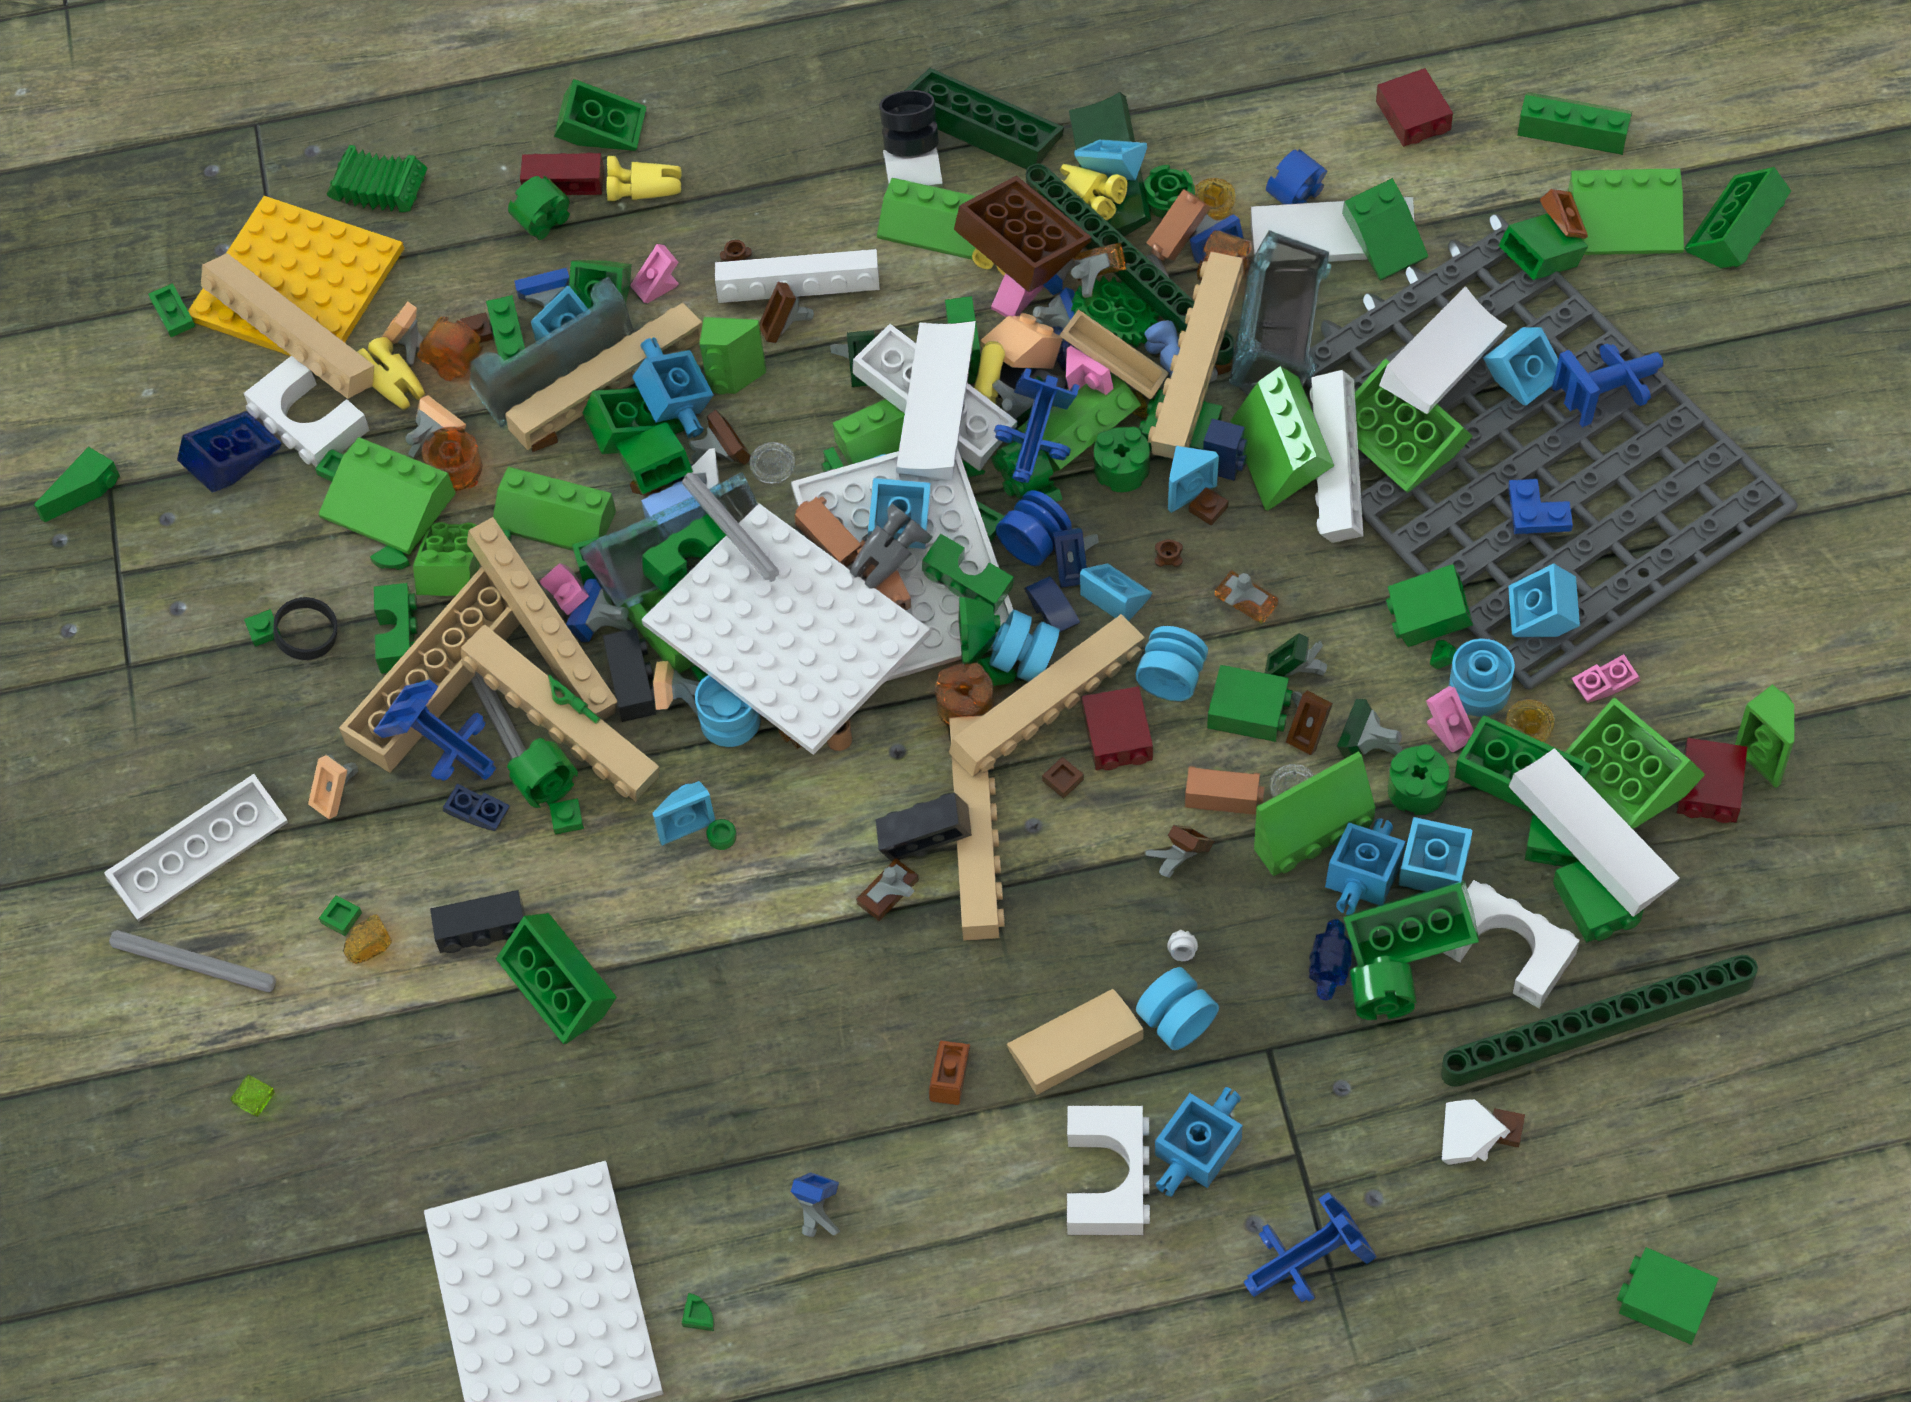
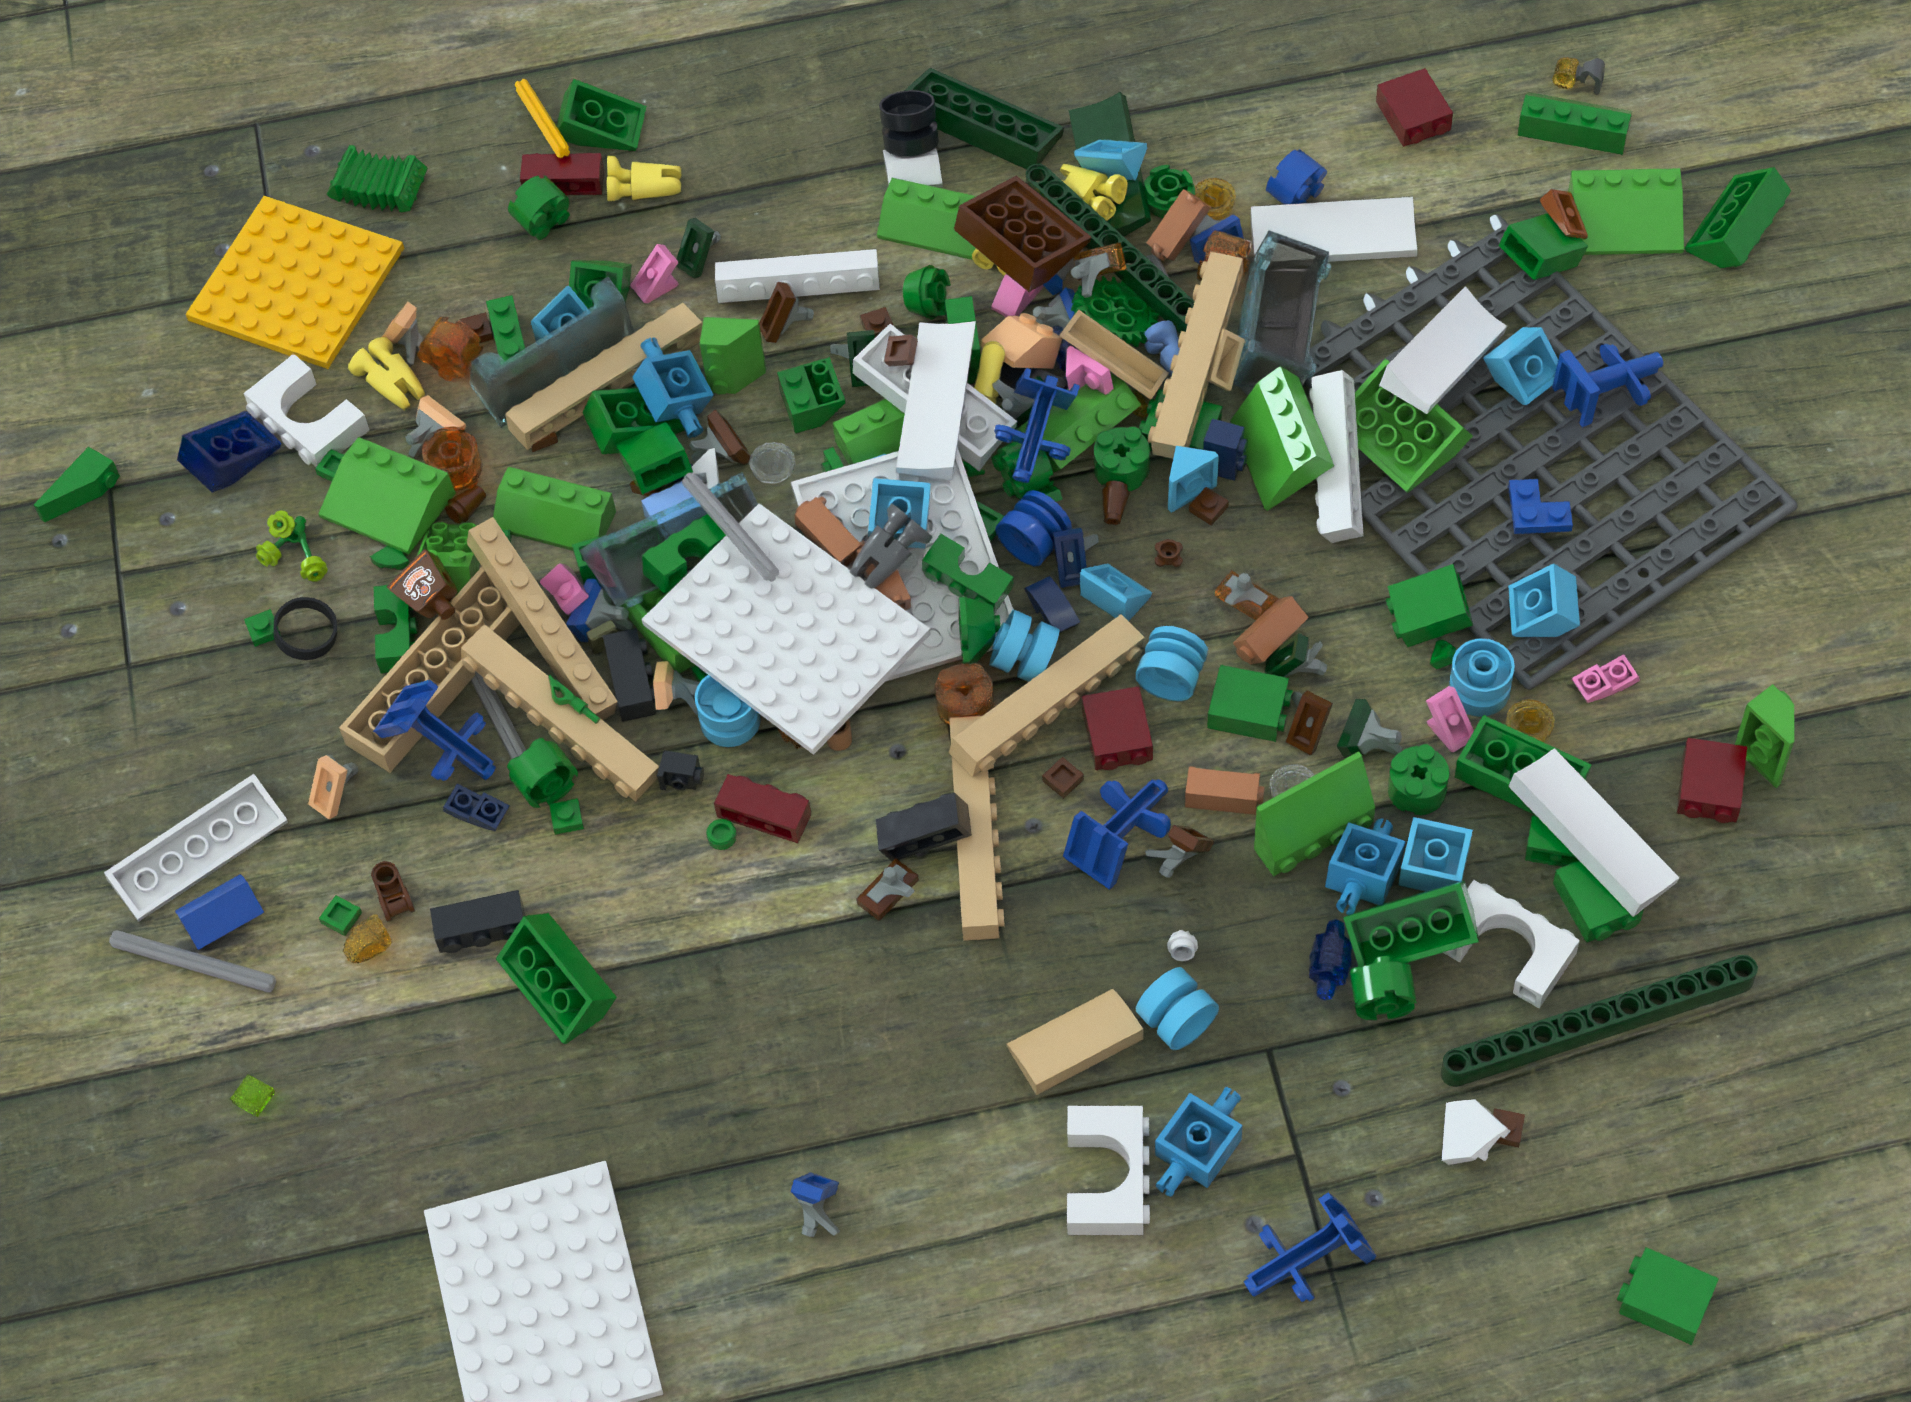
green plate [148,283,195,337] -> none
tan brick [201,253,374,399] -> none
blue piece [514,268,569,308] -> none
medium azure slope [652,781,715,845] -> none
green tile [682,1293,714,1331] -> none
reddish brown plate [720,240,752,261] -> none
dark orange slope [929,1040,970,1105] -> none
green plate [975,657,1017,686] -> none
green slope [1342,178,1428,281] -> none
bright green slope [1565,697,1705,829] -> none
none -> blue piece [175,874,264,950]
none -> lime plant [256,510,328,582]
none -> reddish brown piece [371,861,415,922]
none -> reddish brown torso [387,549,457,620]
none -> reddish brown cone [445,485,486,523]
none -> yellow axle [515,79,570,158]
none -> olive tile [586,620,617,655]
none -> black brick [657,750,704,790]
none -> dark green piece [676,218,721,279]
none -> dark red brick [714,774,811,843]
none -> green slope [777,357,846,434]
none -> reddish brown plate [860,307,894,338]
none -> reddish brown plate [884,335,918,367]
none -> green cone [903,265,951,320]
none -> blue piece [1063,779,1171,890]
none -> reddish brown cone [1102,481,1130,525]
none -> tan slope [1207,329,1245,391]
none -> nougat brick [1233,596,1309,665]
none -> leg [1552,57,1605,95]

